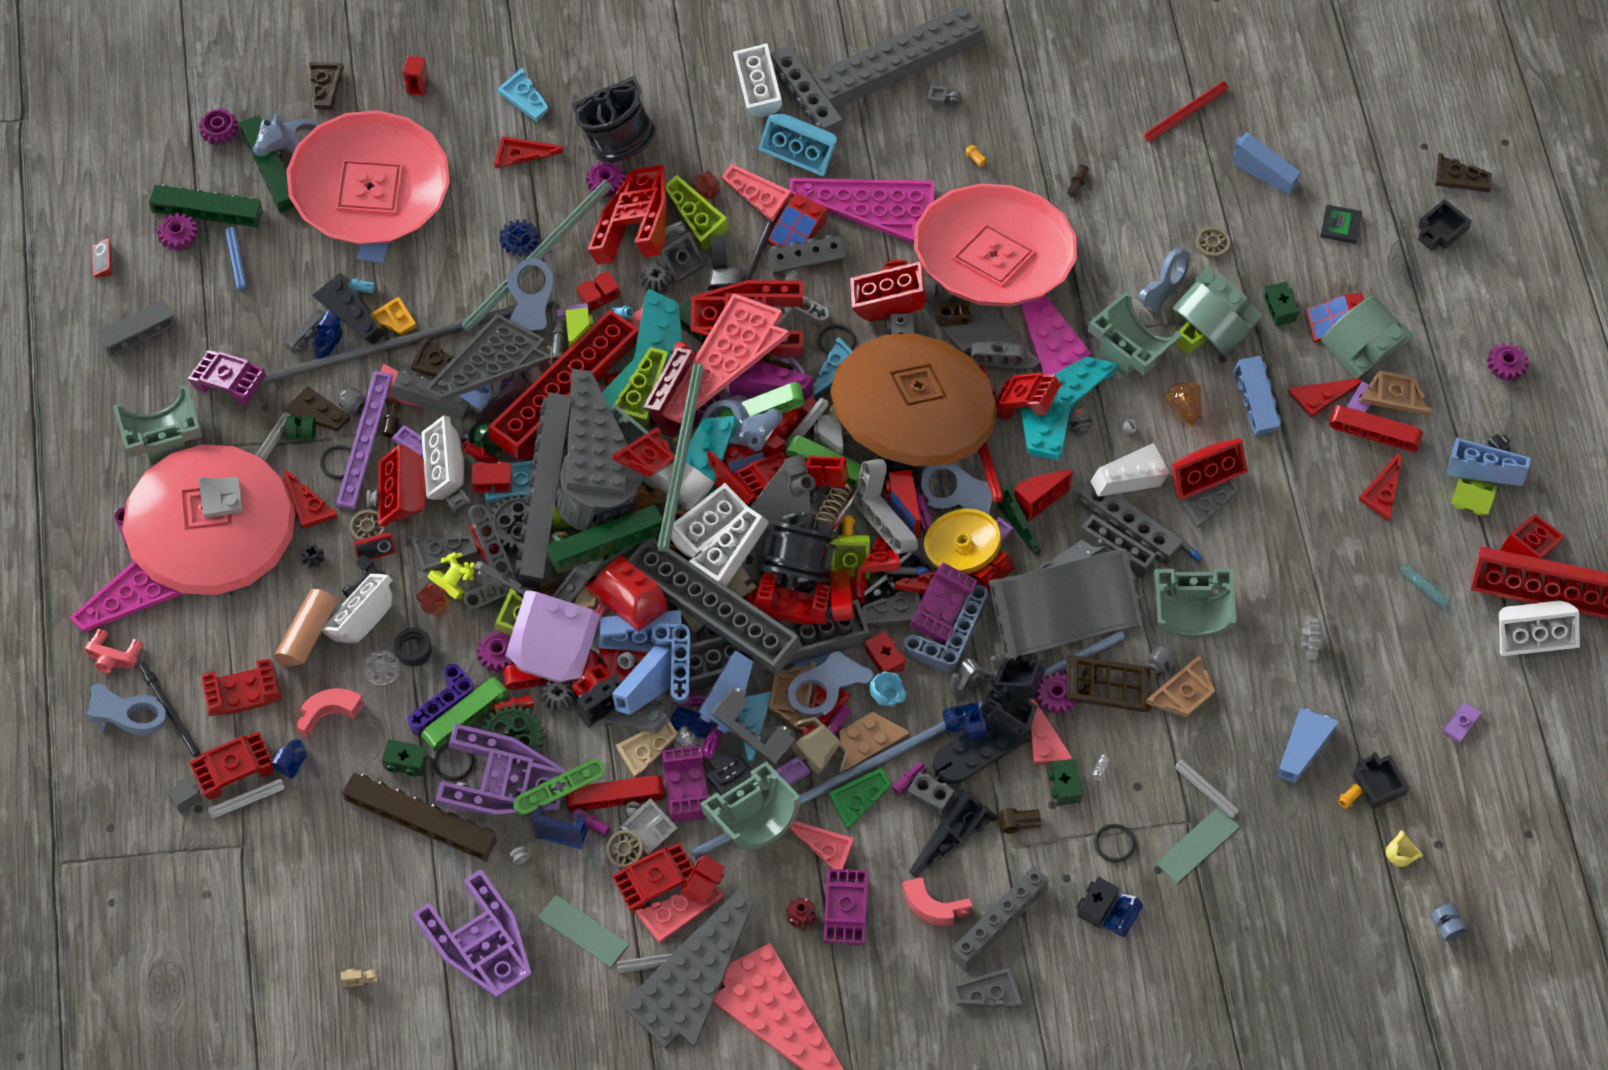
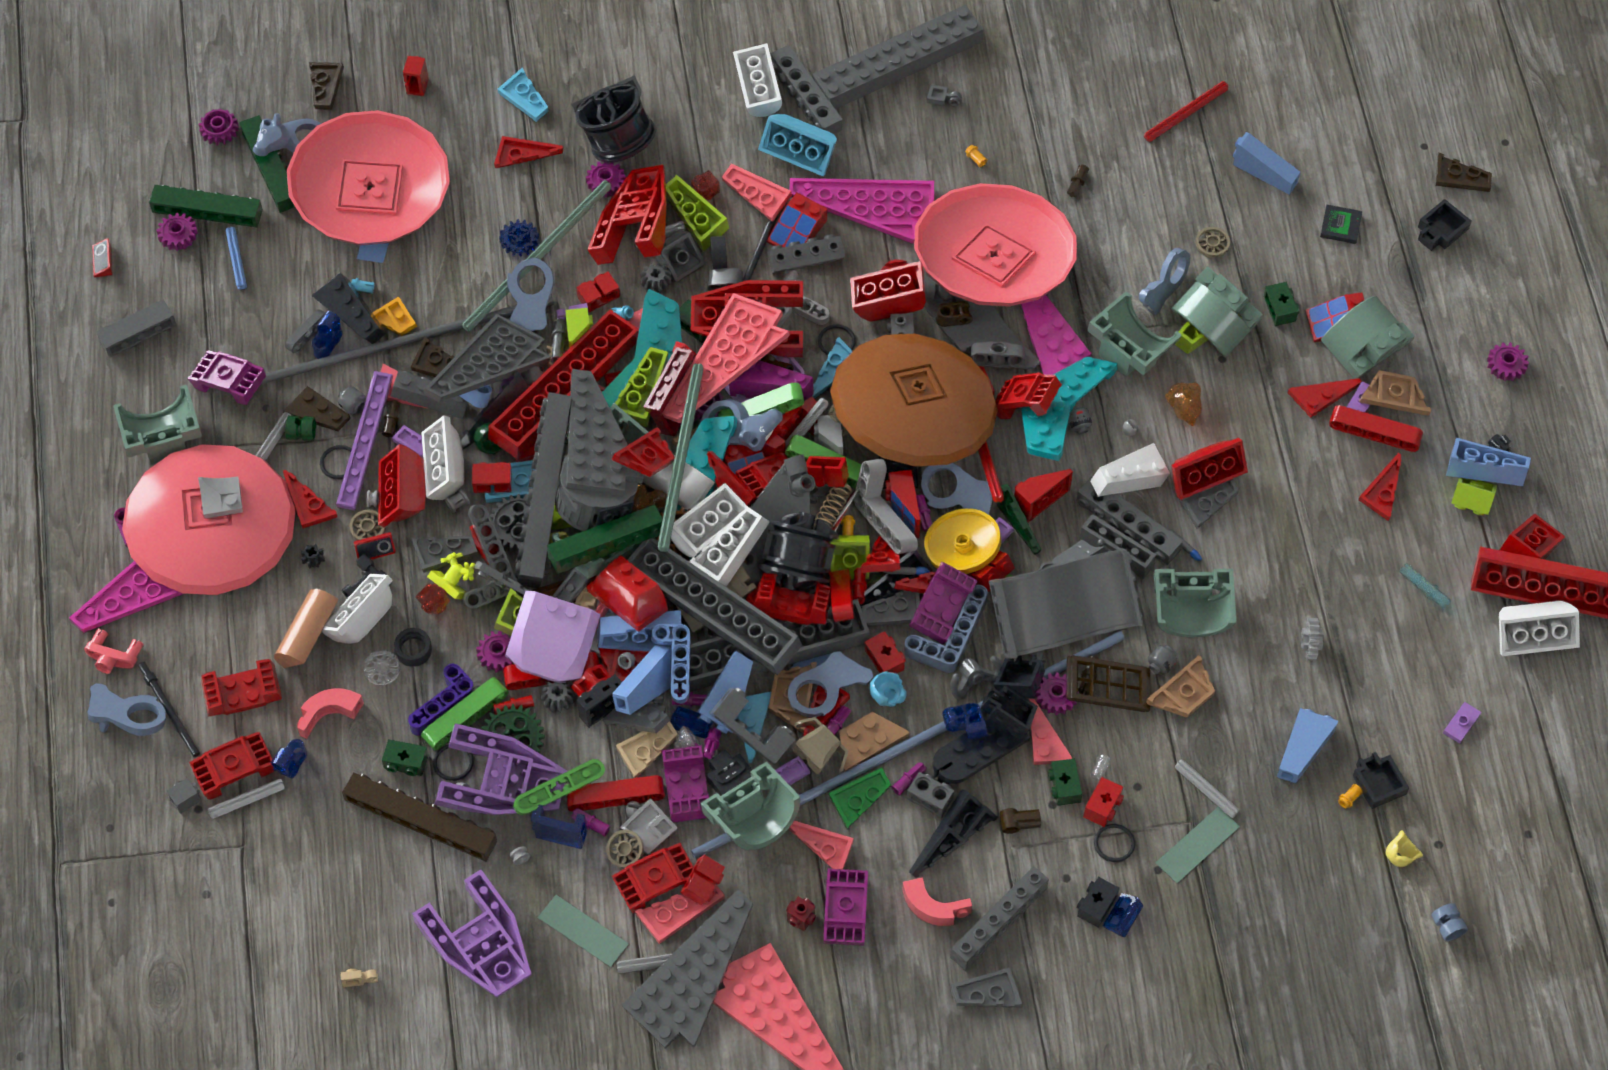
red pin [461,441,498,463] -> none
medium blue wedge [1232,356,1281,436] -> none
none -> red brick [1083,777,1124,827]

